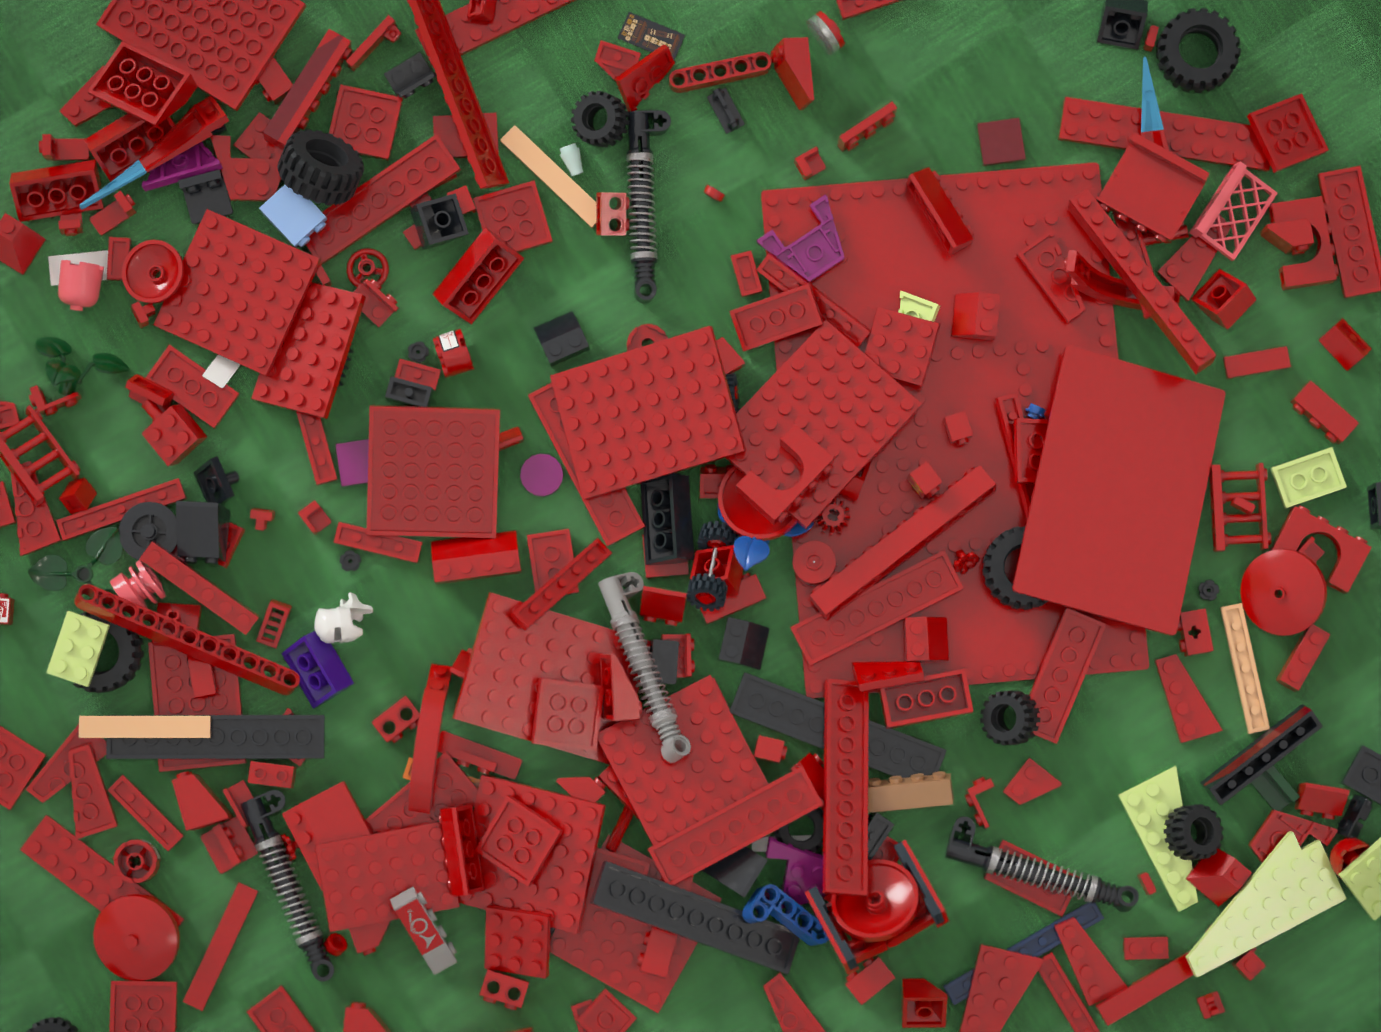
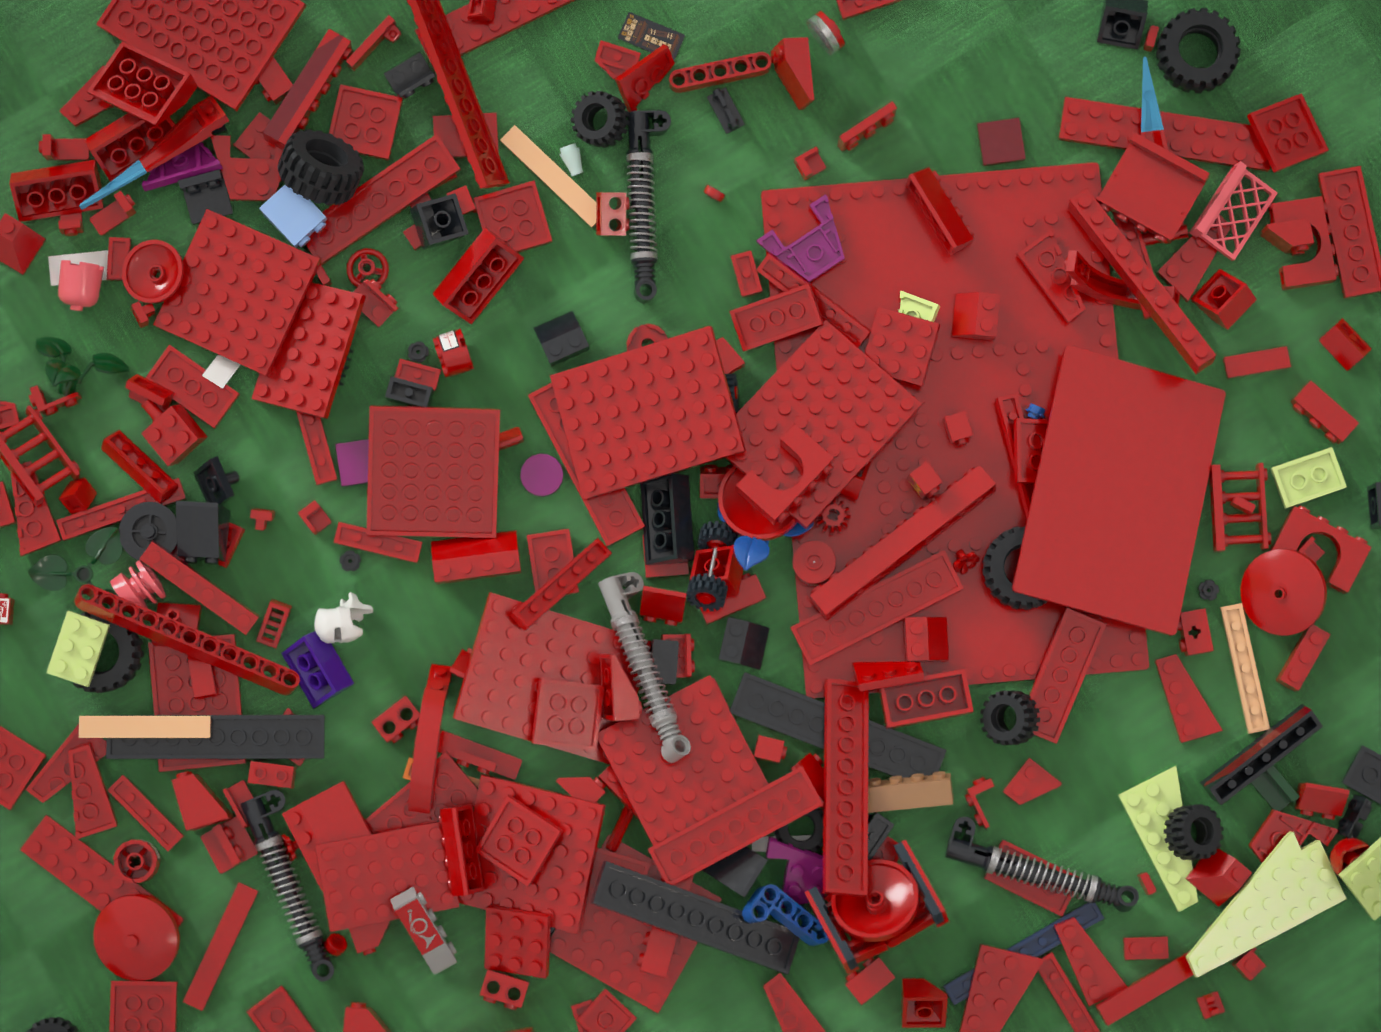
none -> red slope [101,430,178,503]

